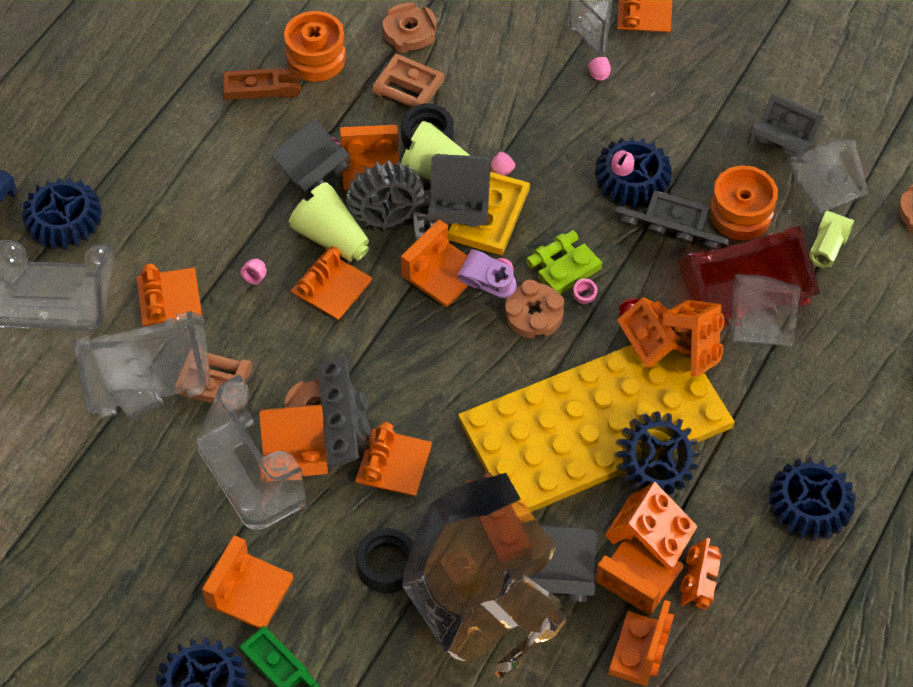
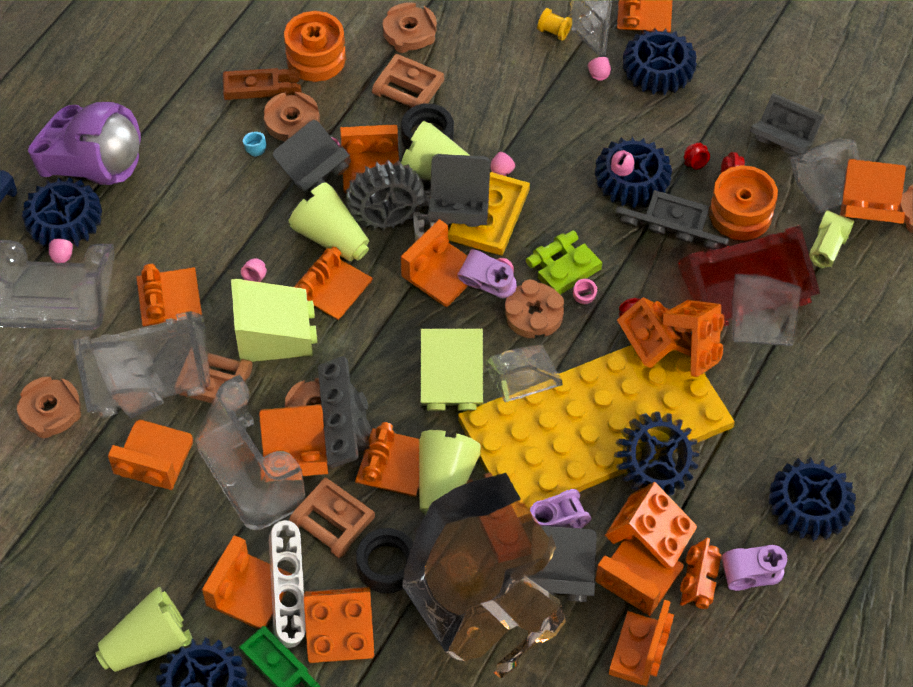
none -> nougat plate [17,377,81,438]
none -> medium lavender piece [28,102,141,185]
none -> bright pink hinge [48,239,73,264]
none -> yellowish green cone [96,587,193,672]
none -> orange bracket [108,420,193,490]
none -> yellowish green slope [231,279,317,362]
none -> medium azure hinge [243,132,267,157]
none -> nougat plate [264,92,320,141]
none -> white beam [269,520,306,648]
none -> nougat plate [289,477,375,558]
none -> orange bracket [304,587,374,663]
none -> yellowish green cone [419,430,481,515]
none -> yellowish green slope [421,329,483,411]
none -> clear slope [486,345,563,403]
none -> lavender piece [527,489,591,535]
none -> yellow bush [537,8,572,41]
none -> dark blue gear [623,28,697,96]
none -> red plate [683,142,710,170]
none -> red plate [721,152,745,172]
none -> lavender piece [721,545,787,591]
none -> orange bracket [840,159,906,224]

